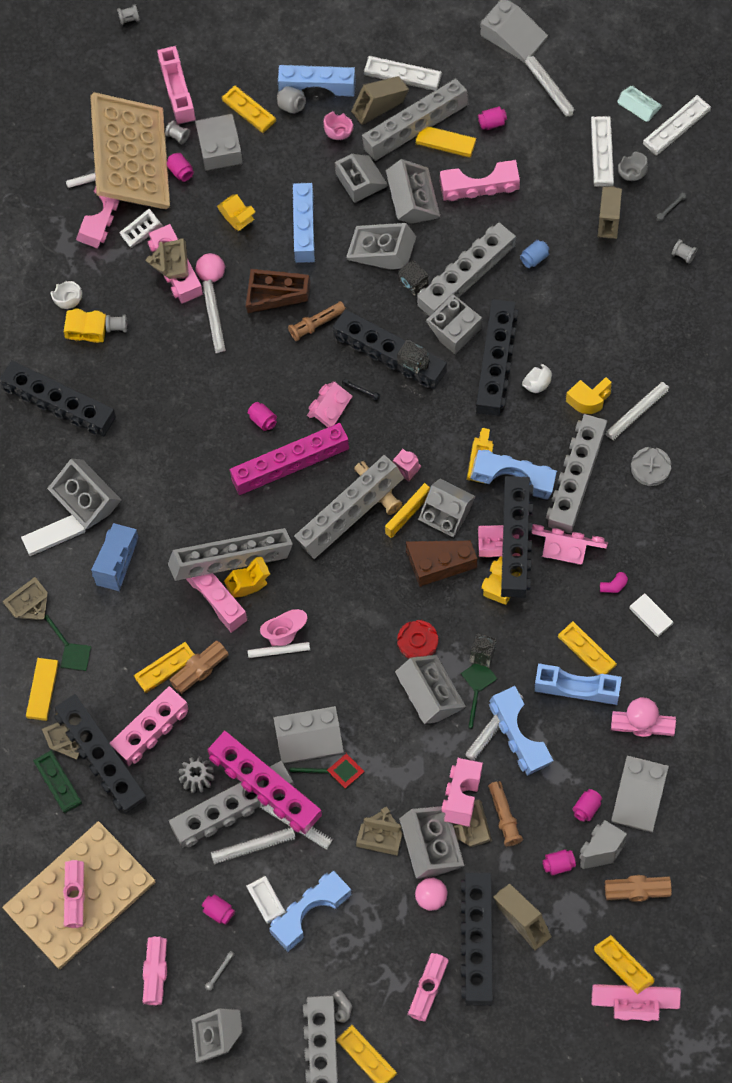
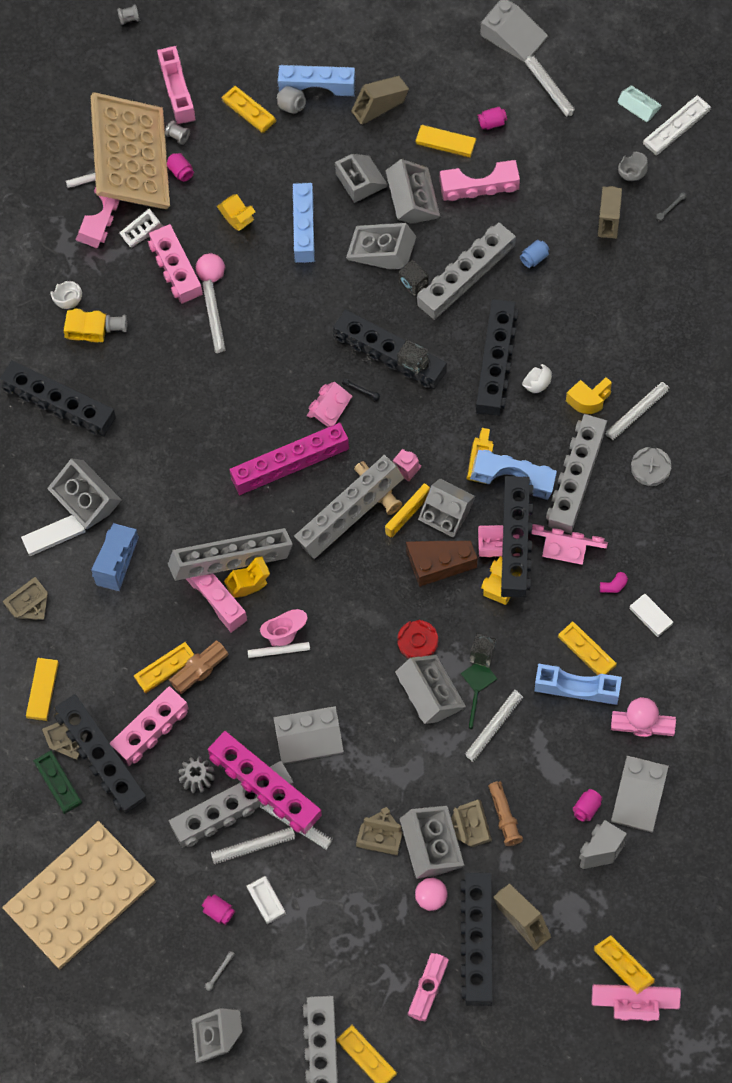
dark green piece [44,615,91,671] -> none
bright pink piece [63,860,85,928] -> none
bright pink piece [143,937,167,1005] -> none
dark tan slope [145,239,189,279] -> none
light grey slope [195,114,243,171] -> none
reddish brown wedge [246,269,311,313] -> none
dark pink brick [248,402,277,431] -> none
light blue arch [269,871,352,952] -> none
medium nougat pin [288,301,345,342] -> none
piece [289,753,365,789] -> none
bright pink hair [324,112,353,140] -> none
light grey arm [333,990,352,1023] -> none
light grey brick [362,79,468,161] -> none
white tile [364,56,442,91] -> none
light grey slope [426,294,482,354] -> none
bright pink arch [441,758,483,826] -> none
light blue arch [489,686,553,776] -> none
dark pink brick [543,850,576,876] -> none
white tile [591,117,614,186] -> none
medium nougat piece [605,875,671,901] -> none
light grey bush [672,239,697,264] -> none

